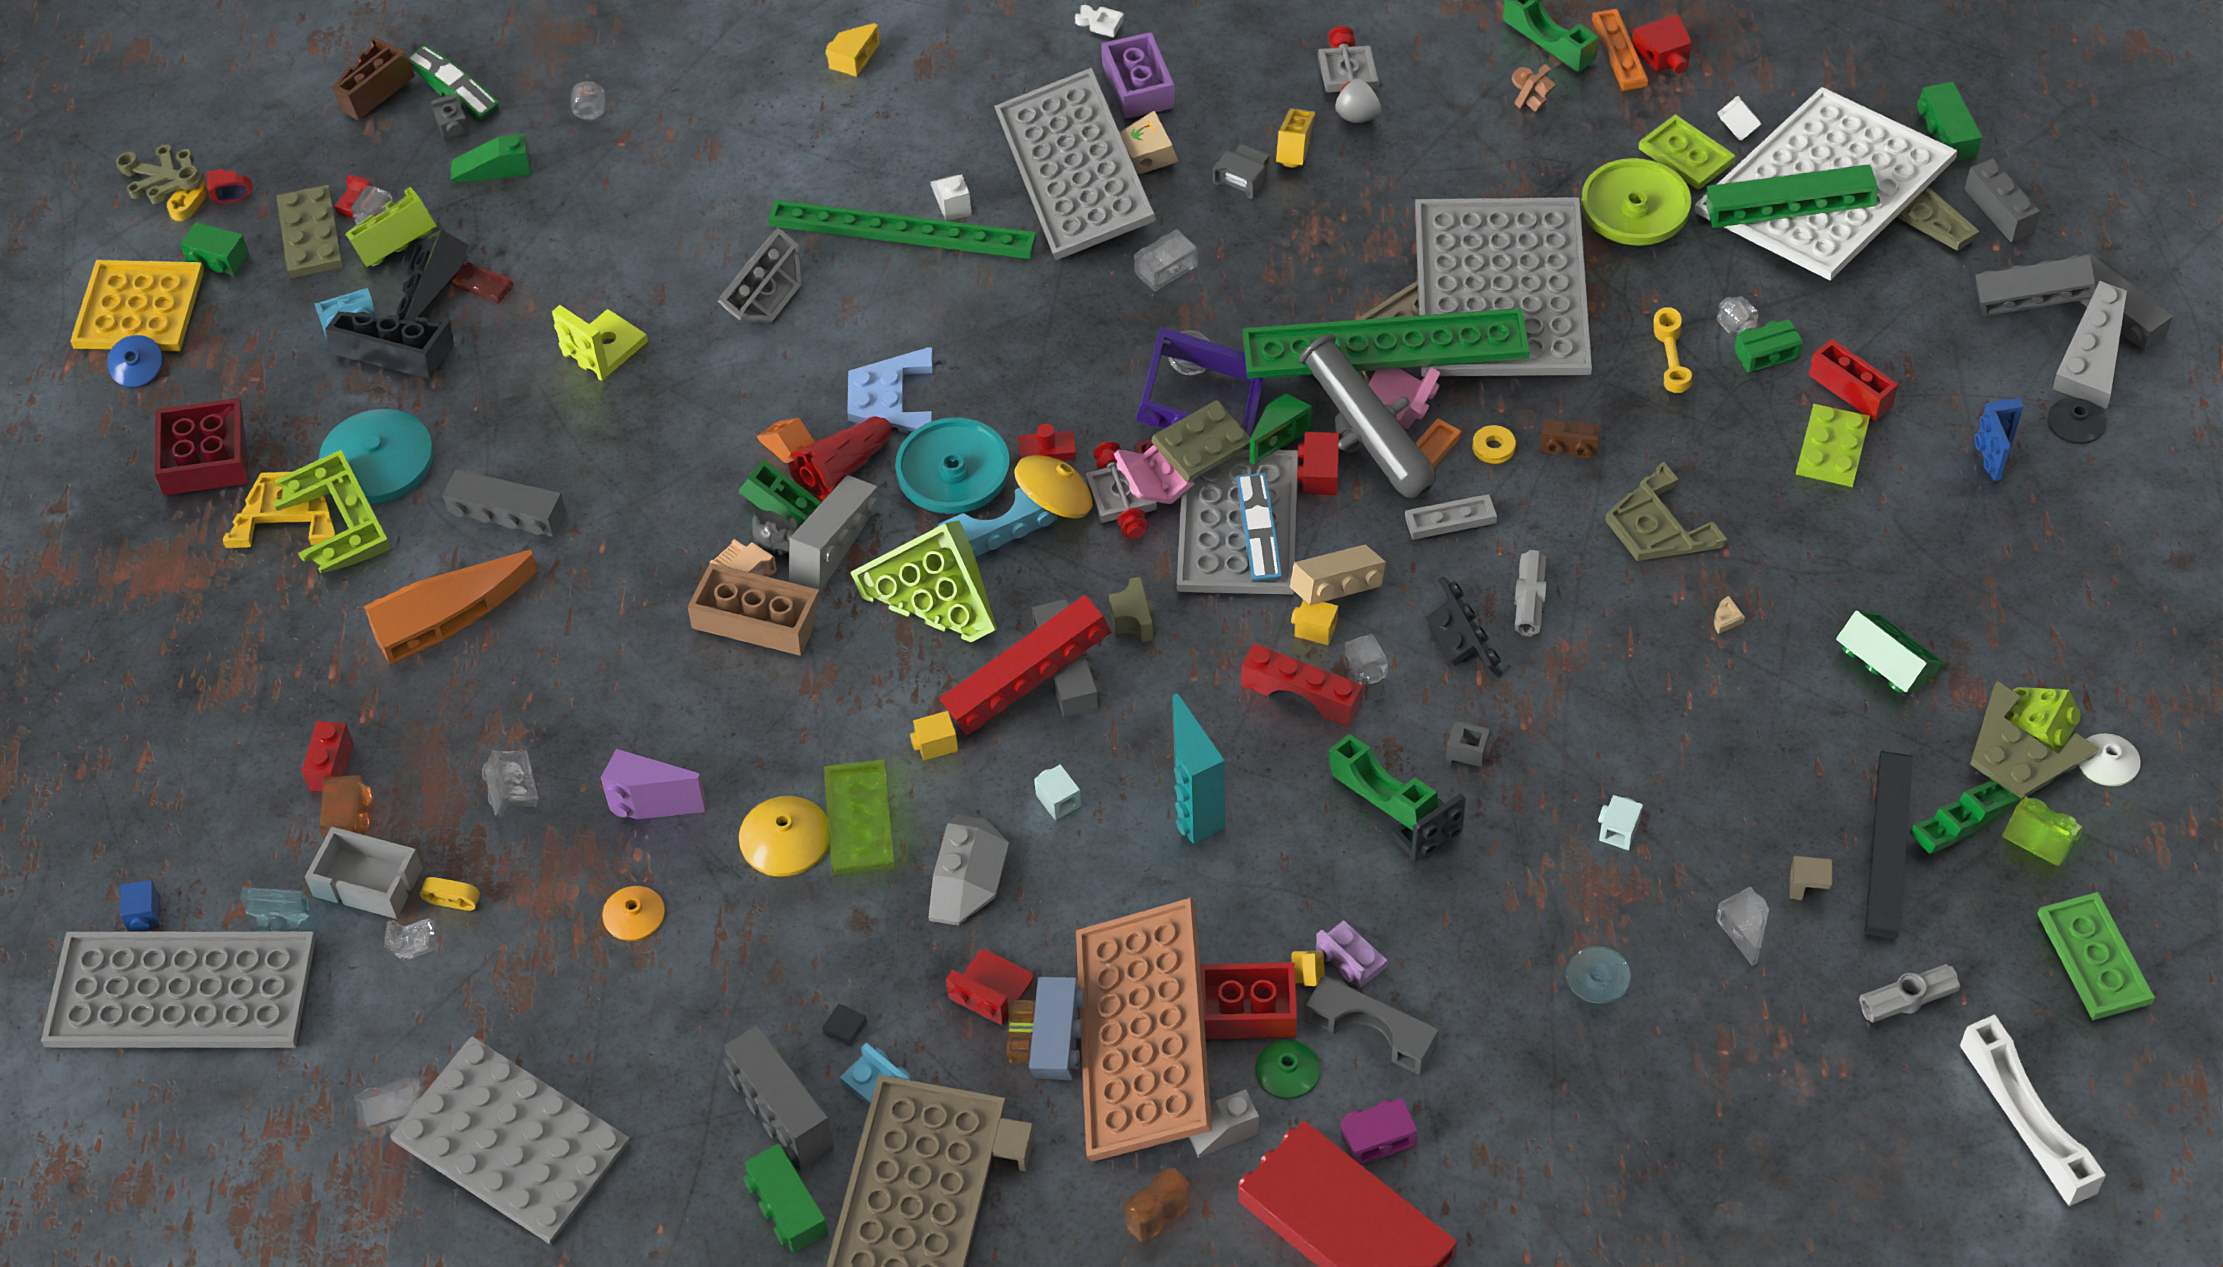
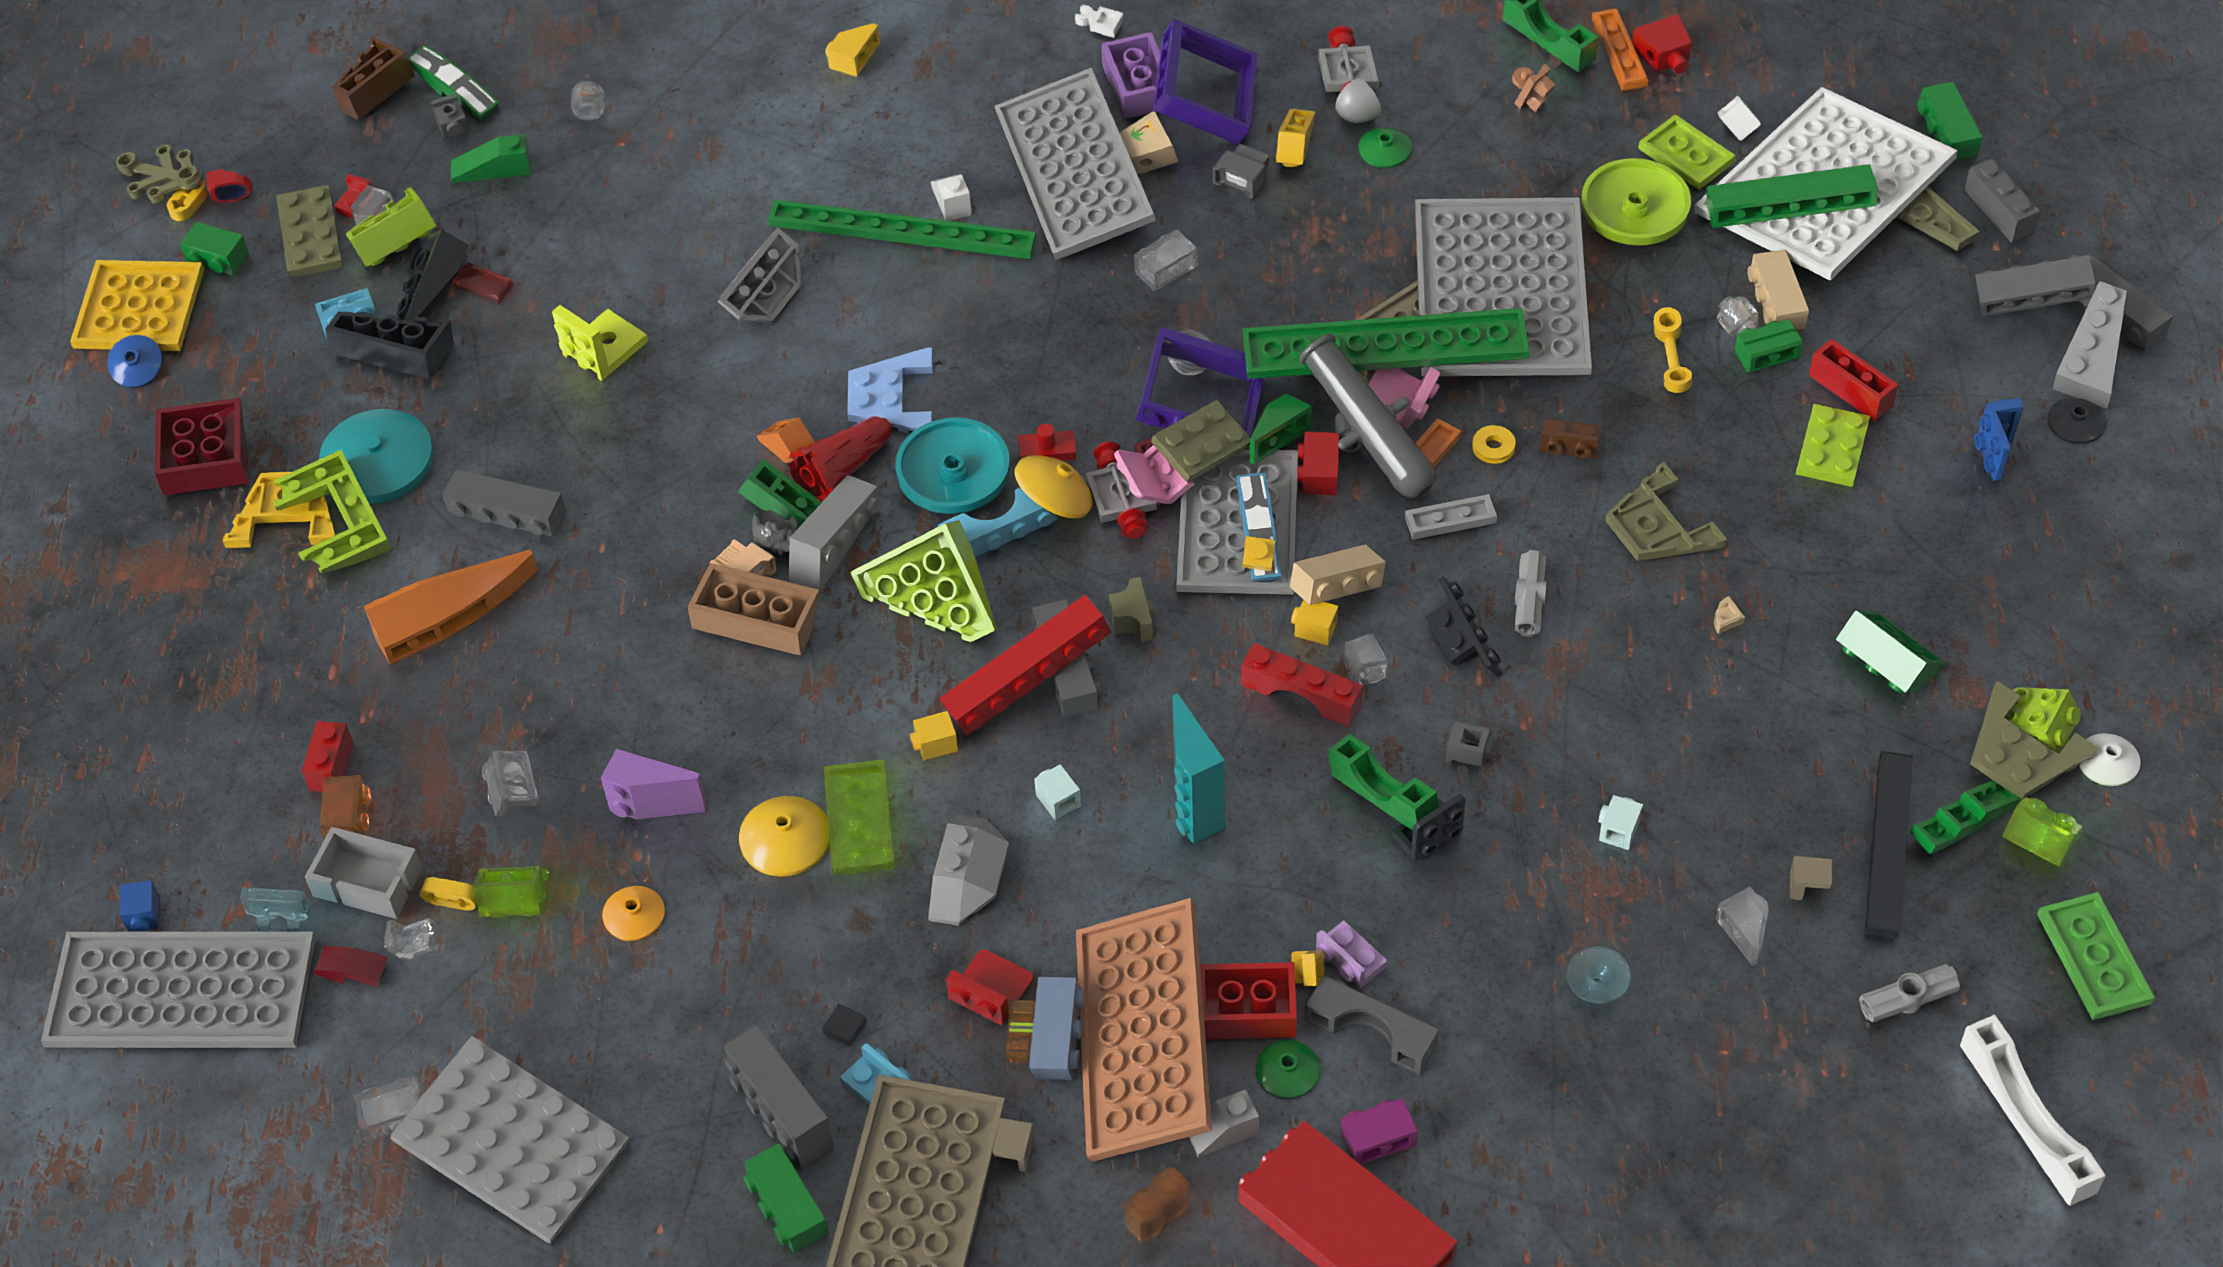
none -> dark red slope [313,946,388,988]
none -> clear neon green brick [473,866,549,918]
none -> dark purple window [1153,19,1259,145]
none -> yellow plate [1242,536,1275,571]
none -> green dish [1359,127,1412,168]
none -> tan brick [1748,250,1809,330]

